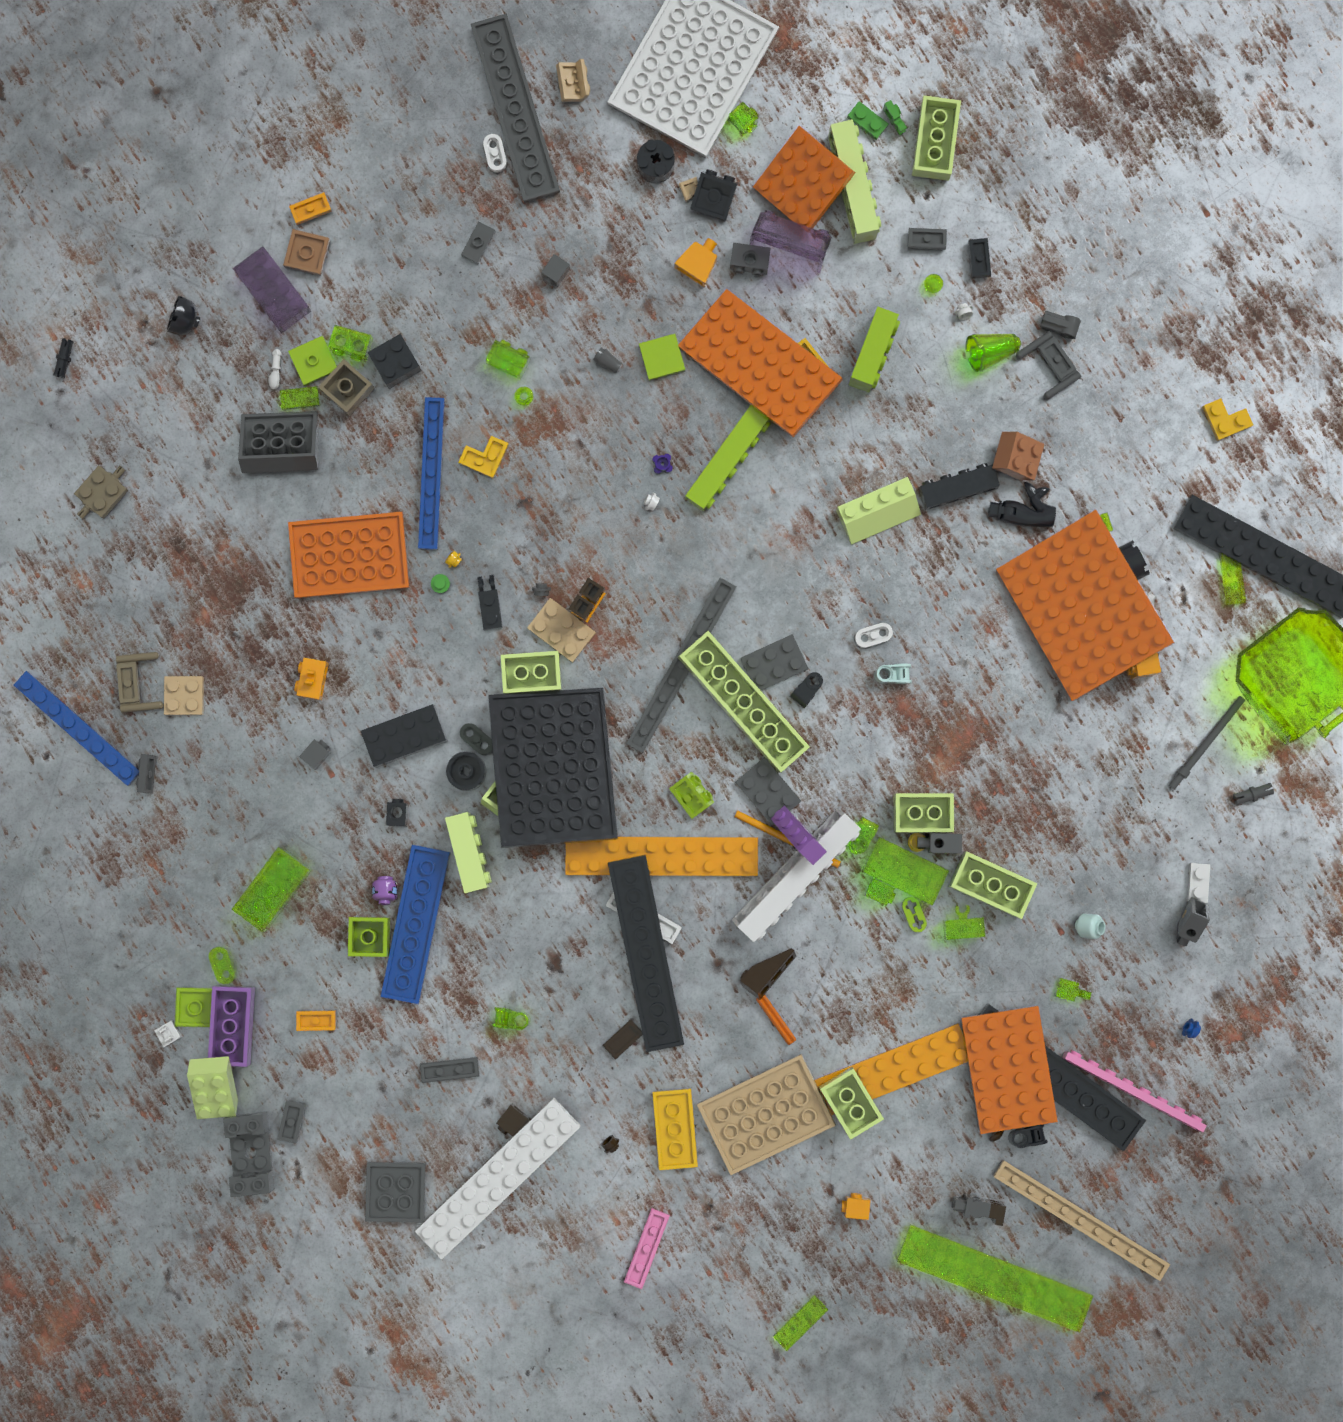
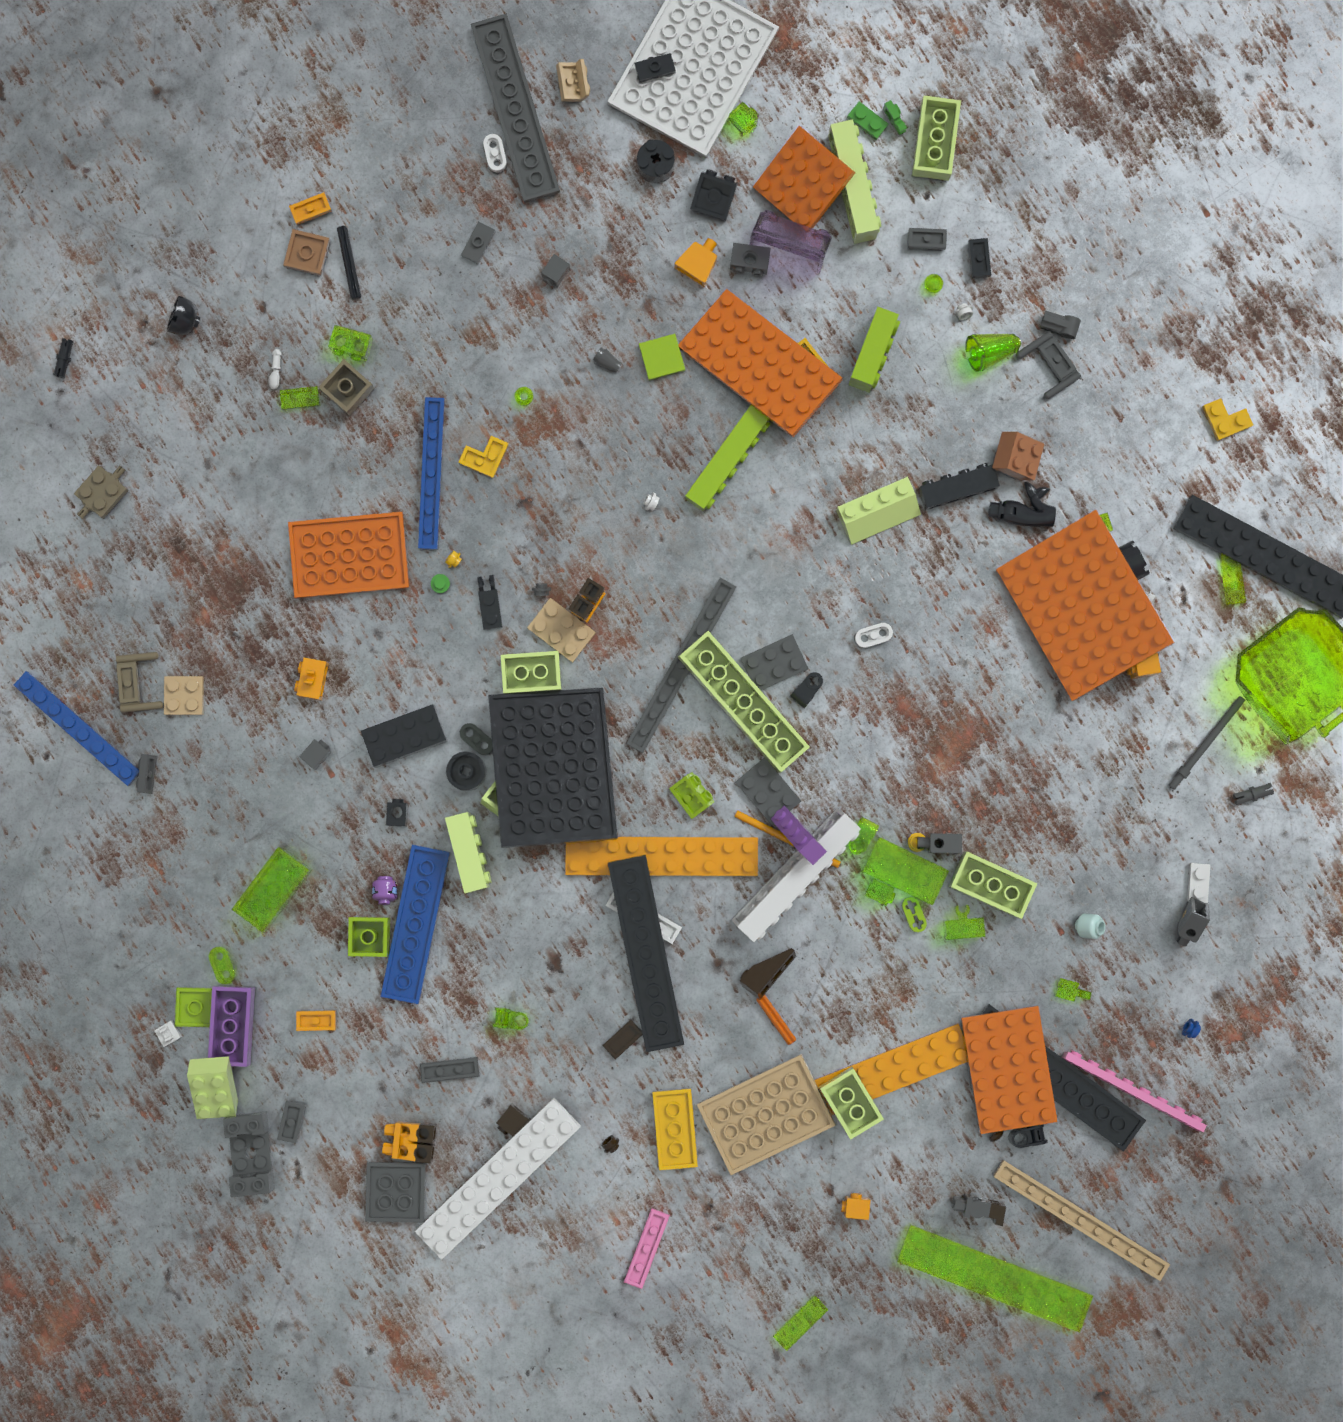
clear purple brick [232,246,311,334] -> none
dark grey slope [238,411,319,473] -> none
lime plate [288,335,337,386] -> none
black brick [367,333,421,389] -> none
clear neon green brick [486,339,531,380] -> none
dark purple plate [653,454,673,474] -> none
tan tile [679,177,698,202] -> none
light aqua piece [874,664,912,684] -> none
yellowish green brick [893,793,954,833] -> none
none -> black axle [337,226,361,300]
none -> light orange hips [382,1121,437,1163]
none -> black plate [634,53,676,83]

